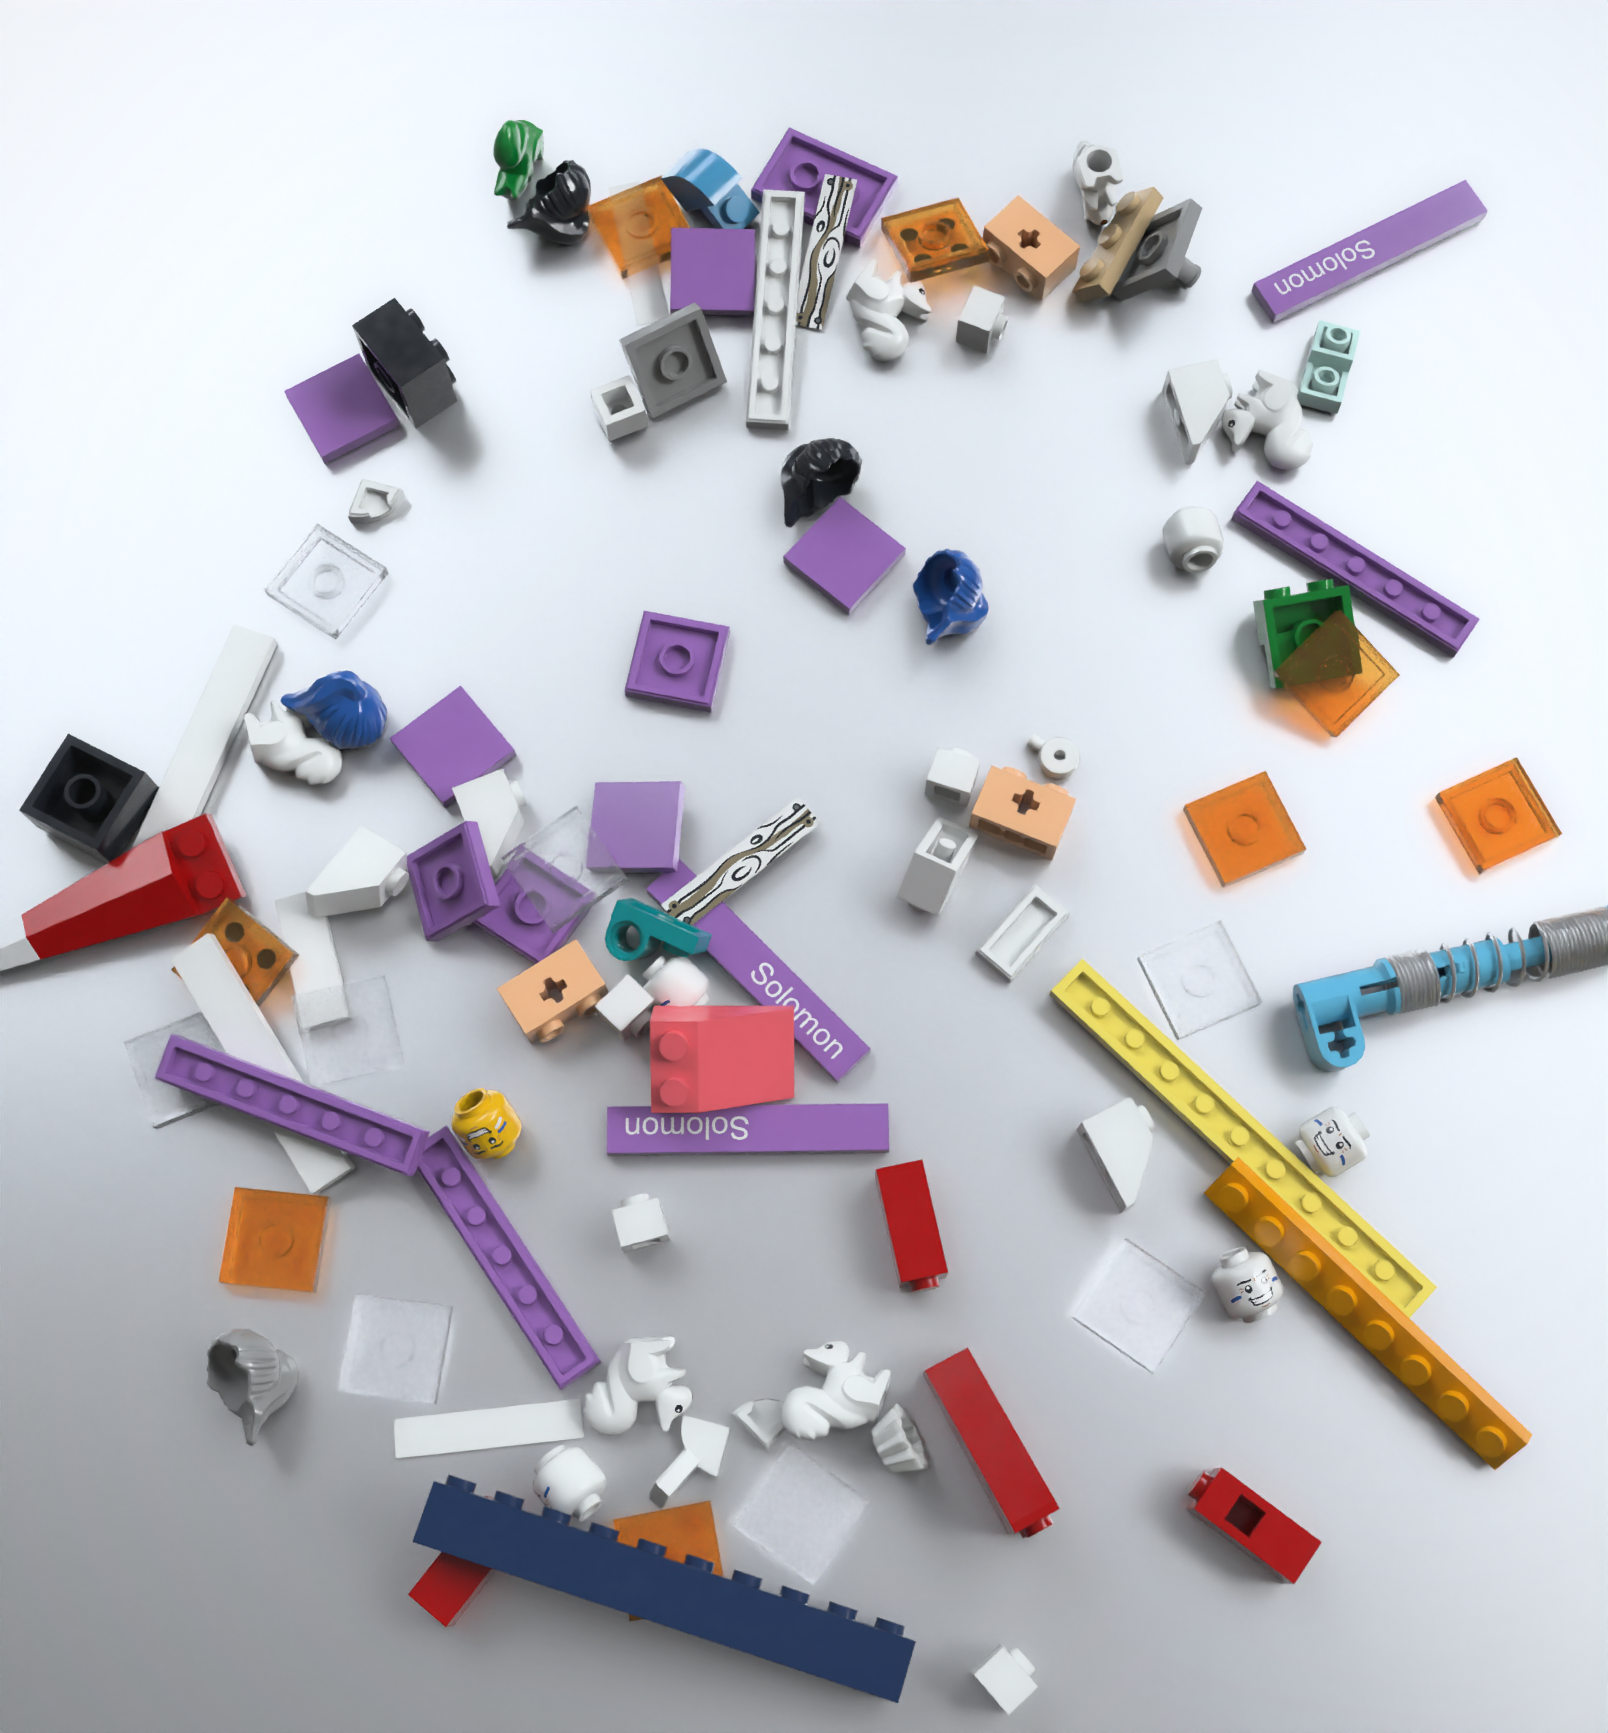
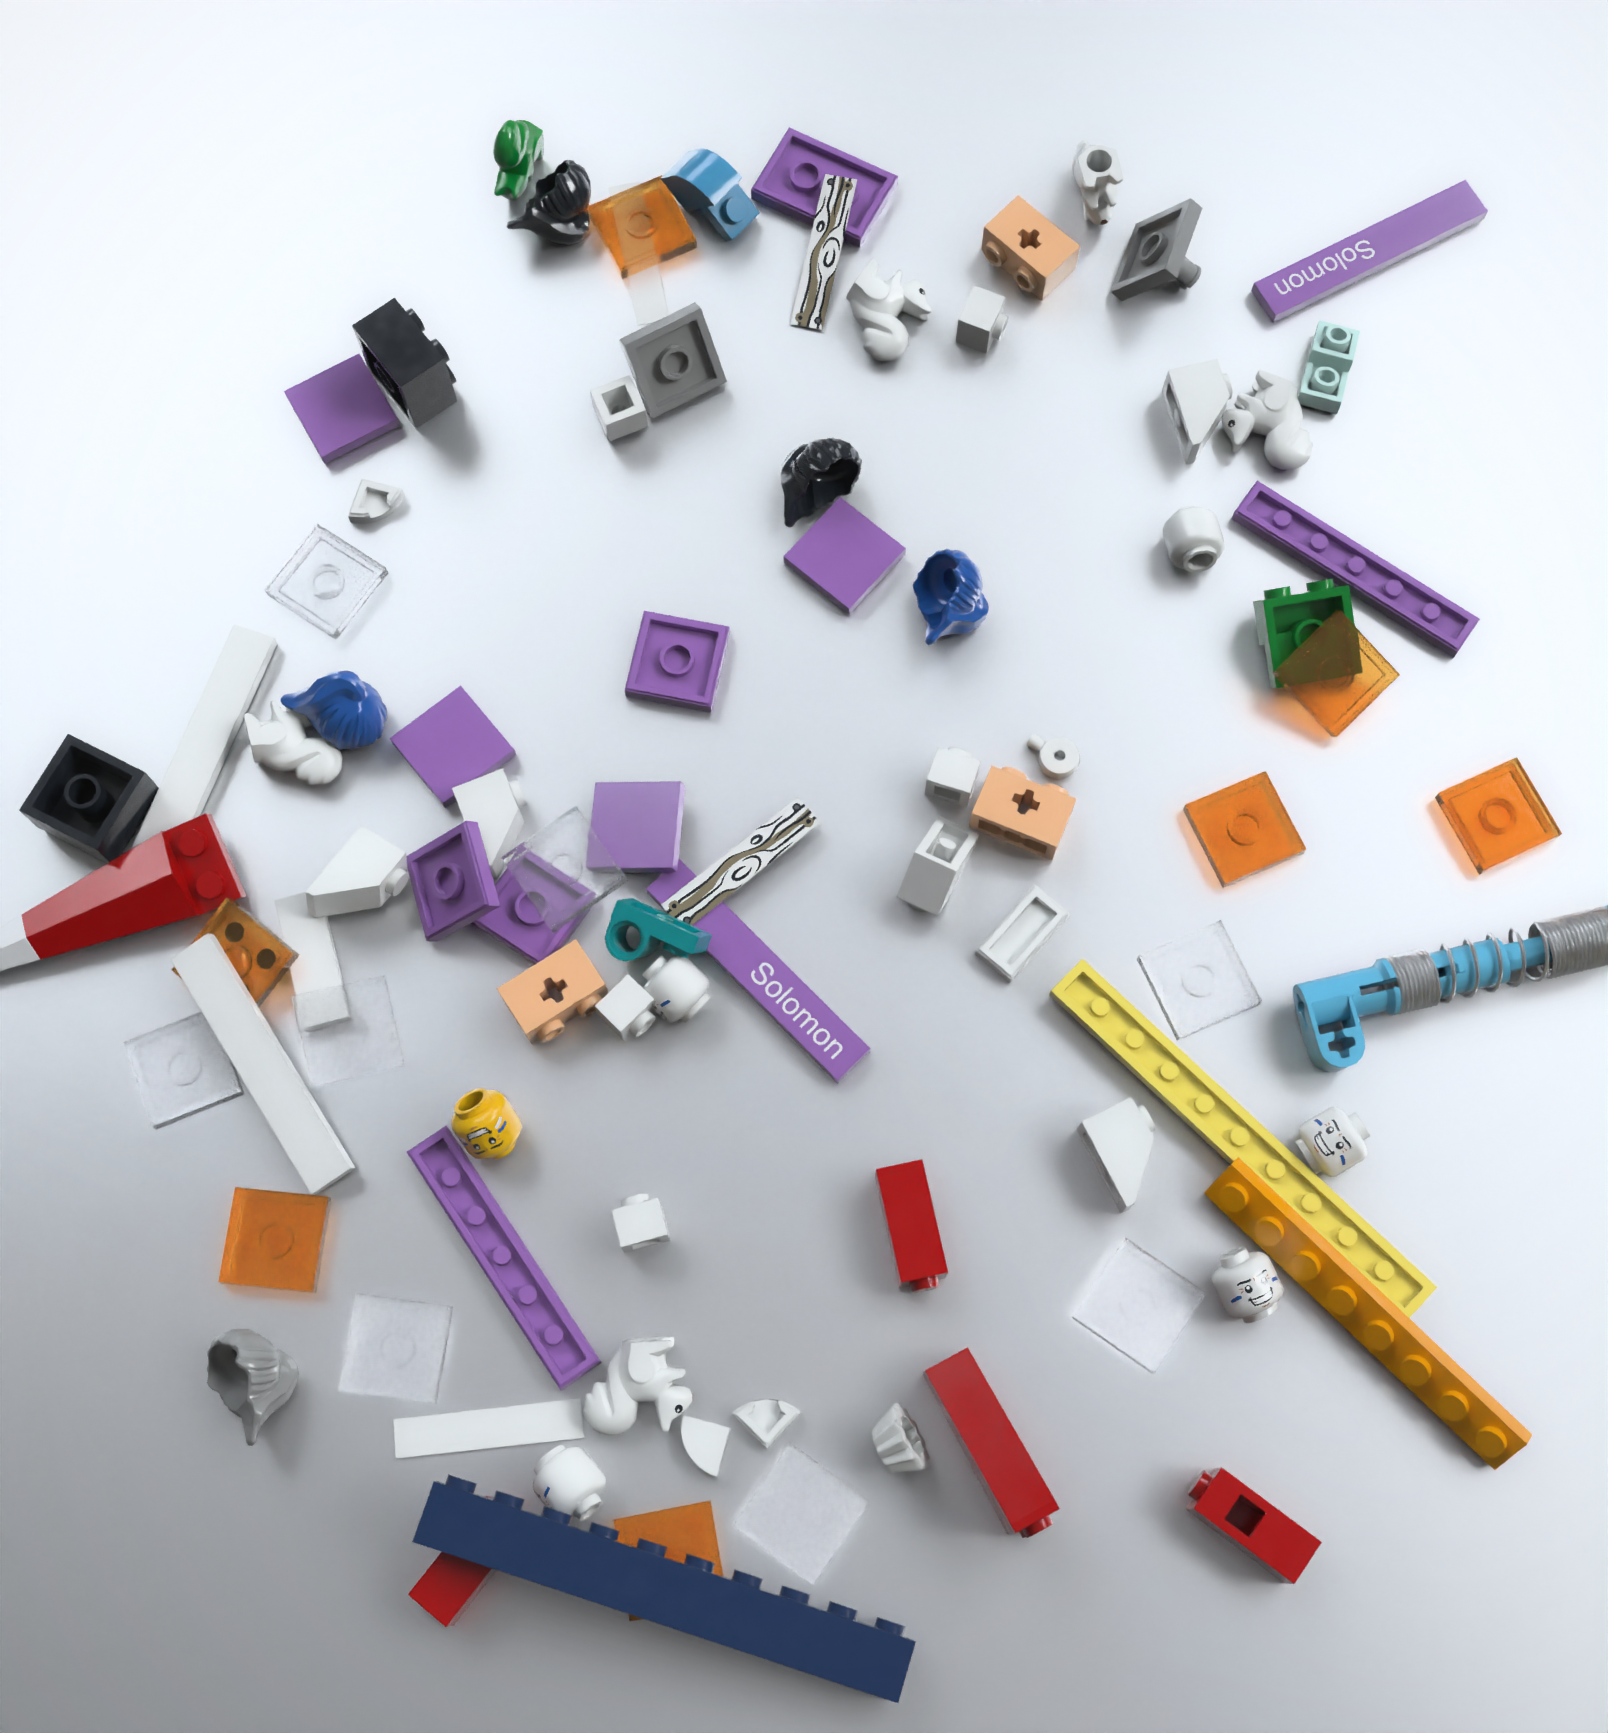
medium lavender tile [154,1034,430,1176] -> none
medium lavender tile [607,1103,889,1156] -> none
white tile [649,1449,701,1510] -> none
coral slope [650,1006,794,1113] -> none
medium lavender tile [670,228,755,316] -> none
white tile [746,190,805,430] -> none
white animal [780,1341,892,1441] -> none
clear orange tile [881,197,989,283] -> none
white plate [971,1644,1038,1716] -> none
tan plate [1072,186,1164,302] -> none

